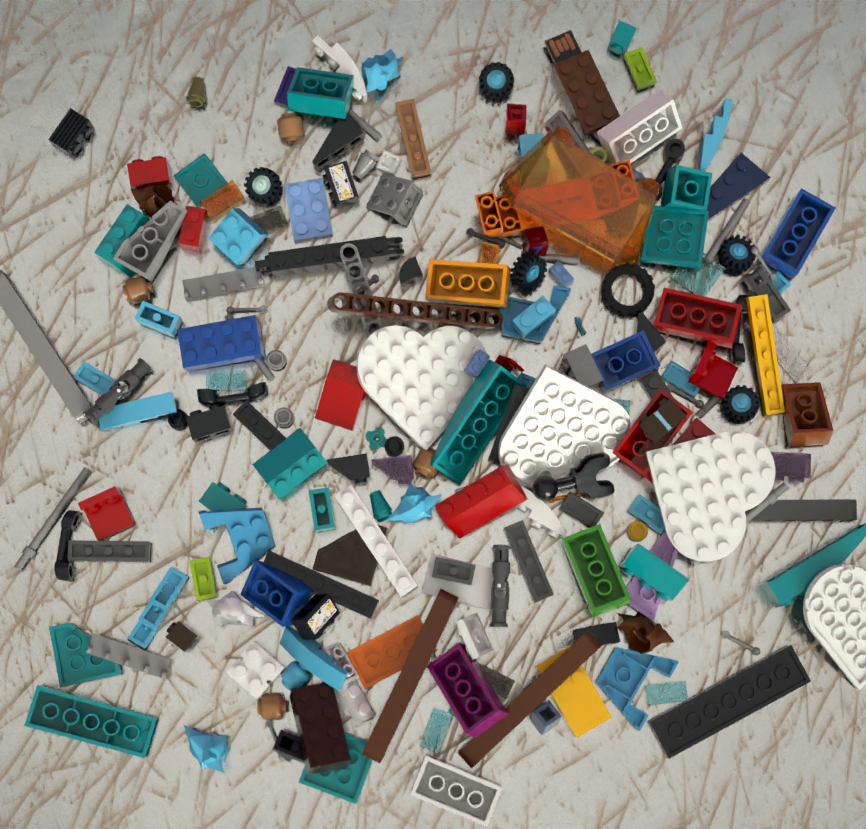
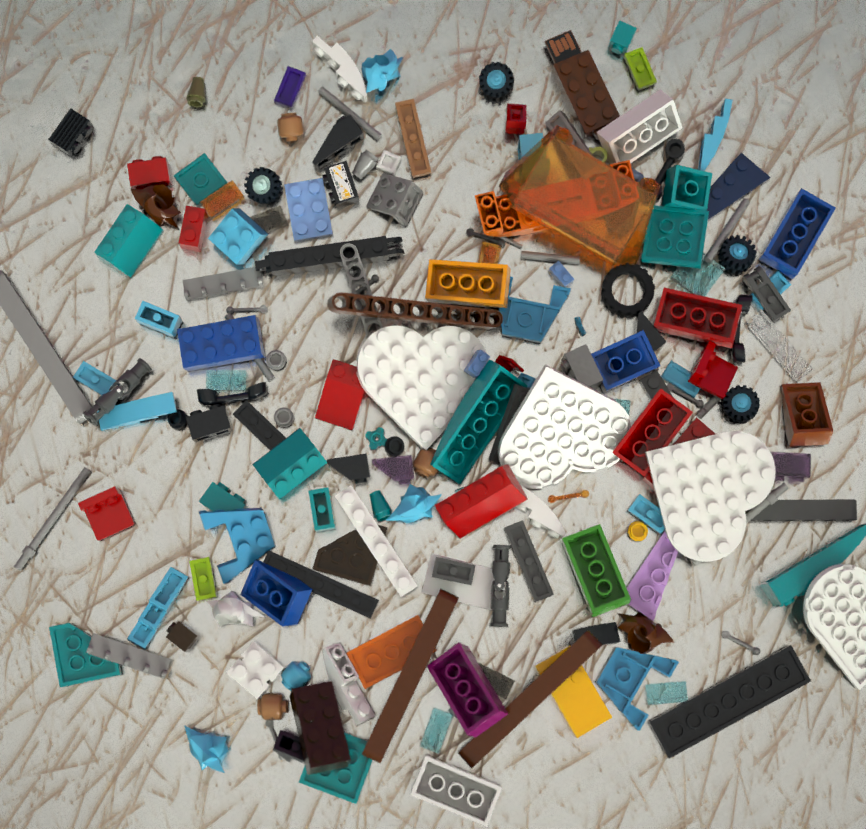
teal slope [24,684,157,758] -> none
black piece [54,510,80,581] -> none
dark grey plate [68,540,151,562] -> none
light grey wedge [113,201,188,282] -> none
medium nougat head [123,276,153,304] -> none
medium azure slope [280,626,349,691] -> none
teal slope [287,67,354,119] -> none
brick [291,594,340,640] -> none
black brick [399,257,423,287] -> none
white plate [456,613,493,660] -> none
black wheel [510,252,547,291] -> none
medium azure brick [511,296,556,339] -> none
dark red brick [522,226,549,257] -> none
sand blue brick [530,700,562,735] -> none
black piece [532,453,615,501] -> none
dark grey tile [559,491,604,527] -> none
teal slope [620,544,690,602] -> none
dark brown container [638,398,687,444] -> none
yellow plate [746,294,785,415] -> none
light grey hinge [751,246,777,282] -> none

